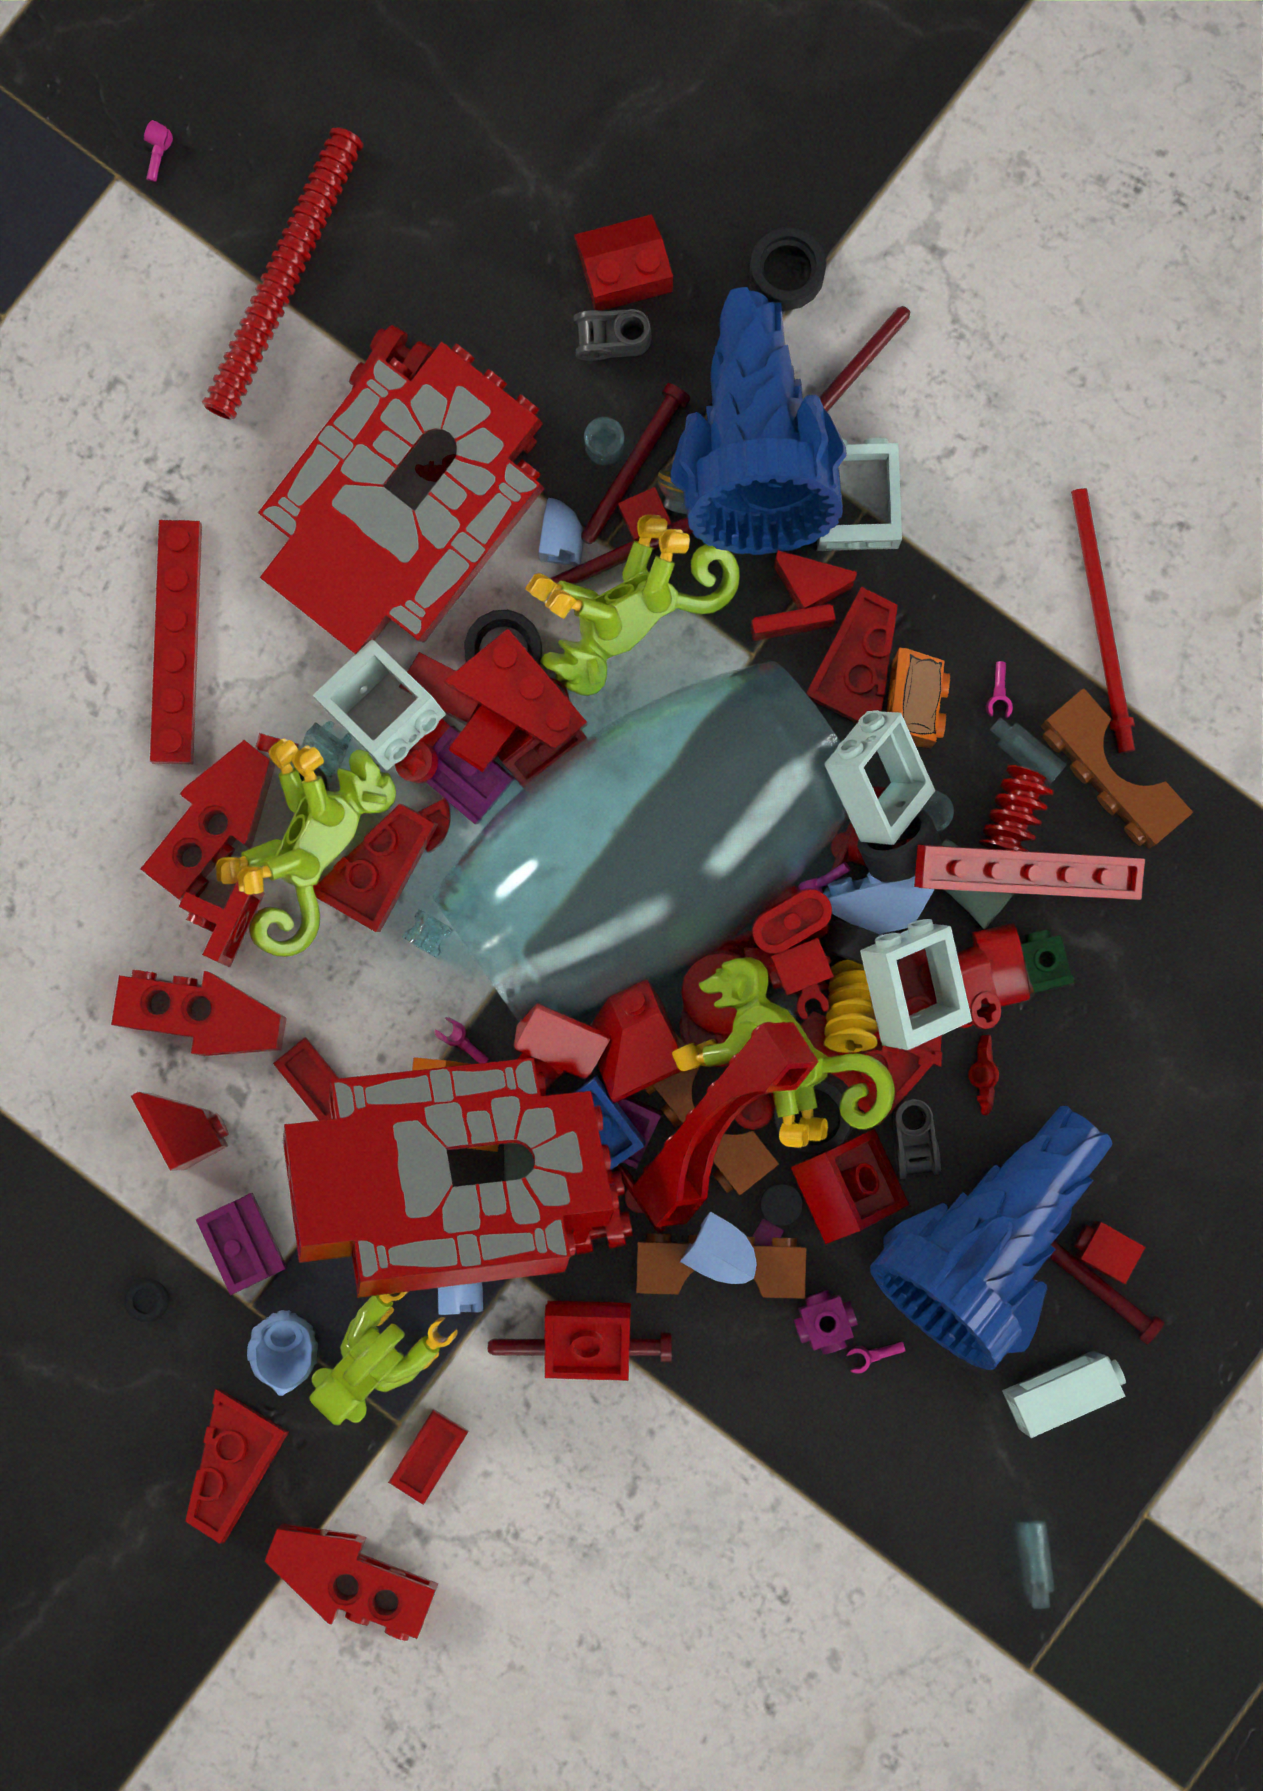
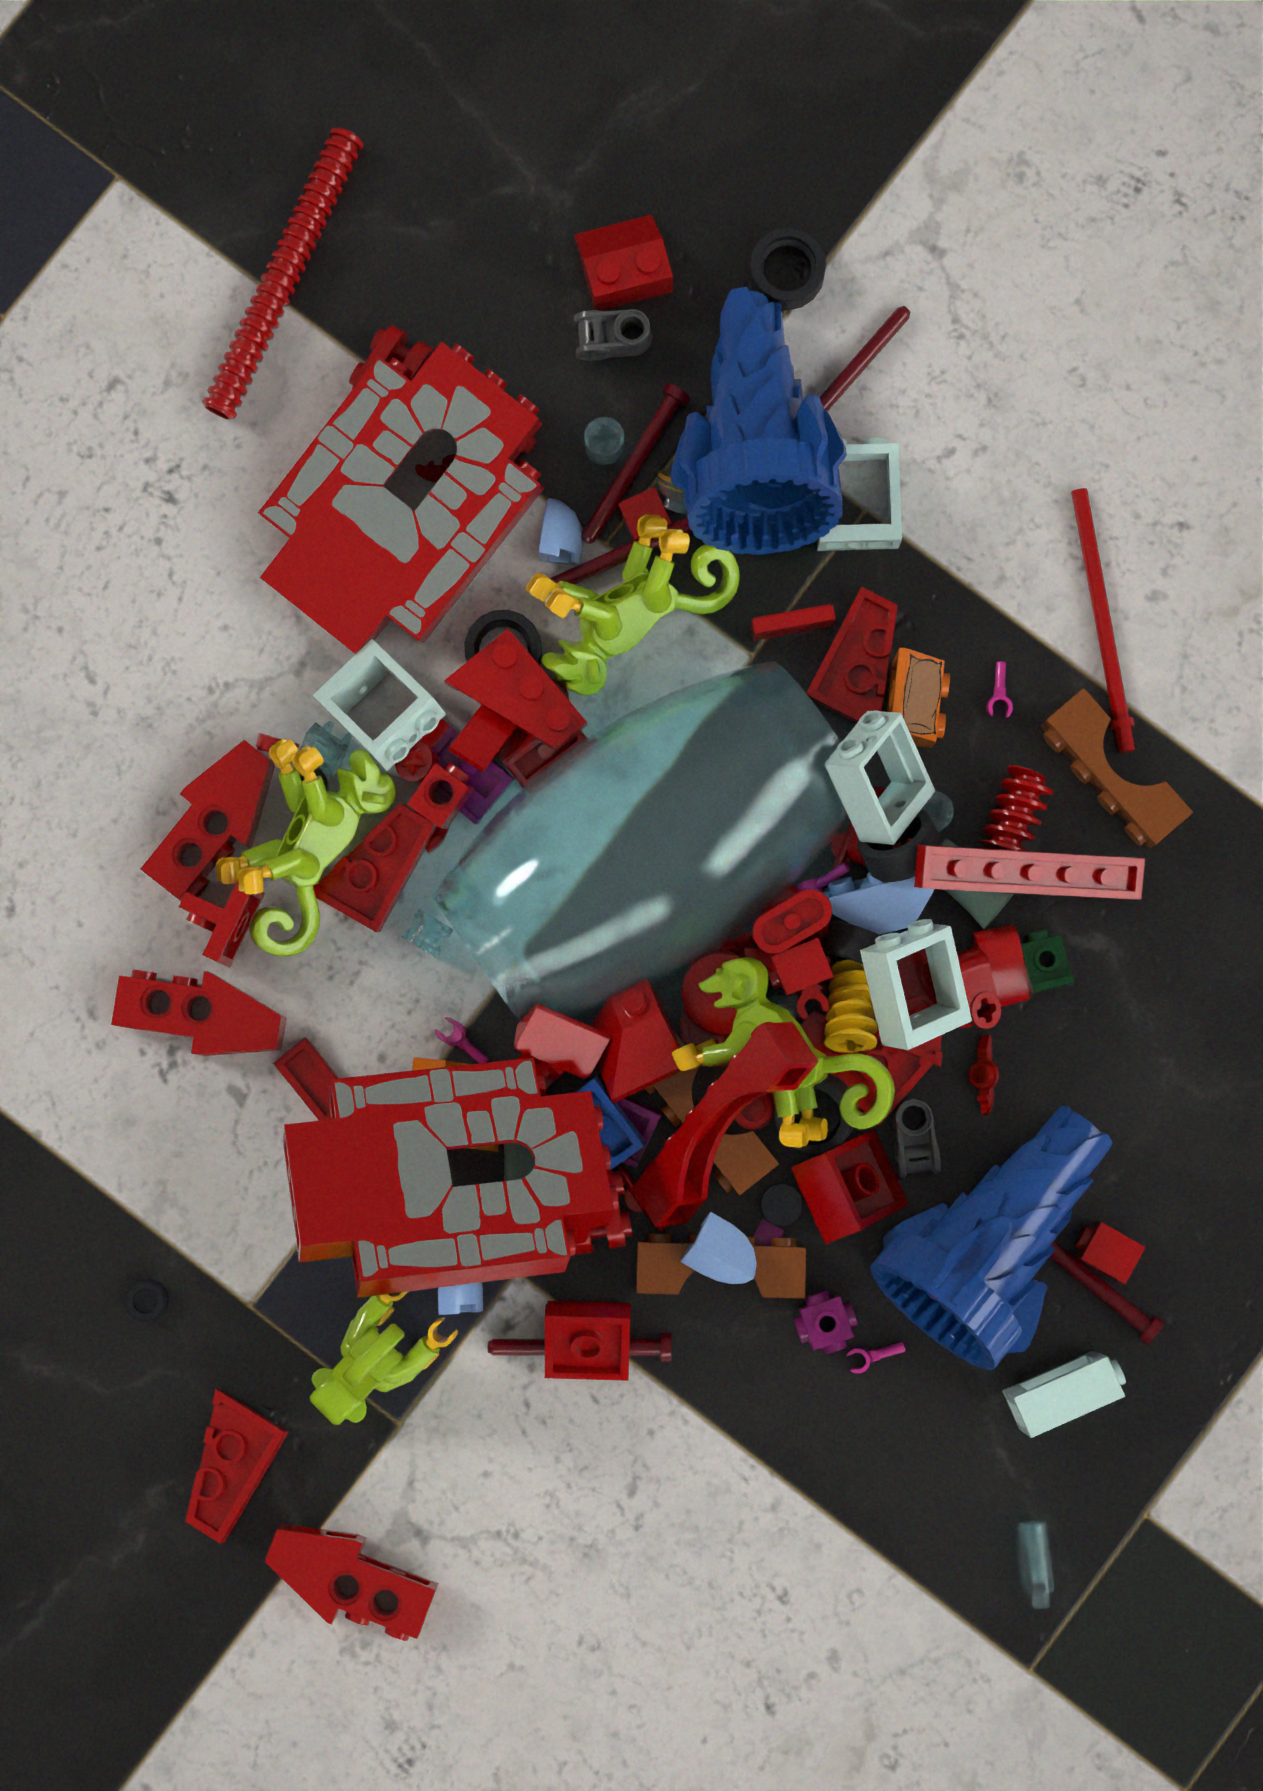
red slope [131,1092,229,1171] -> none
dark pink hand [144,120,173,182] -> none
red plate [150,520,202,765] -> none
magenta plate [196,1193,287,1295] -> none
light blue hair [247,1310,318,1396] -> none
red tile [388,1409,469,1505] -> none
red slope [399,652,481,725] -> none
red slope [774,550,857,610] -> none
clear light blue cylinder [990,717,1067,786] -> none
none -> red brick [407,762,475,829]

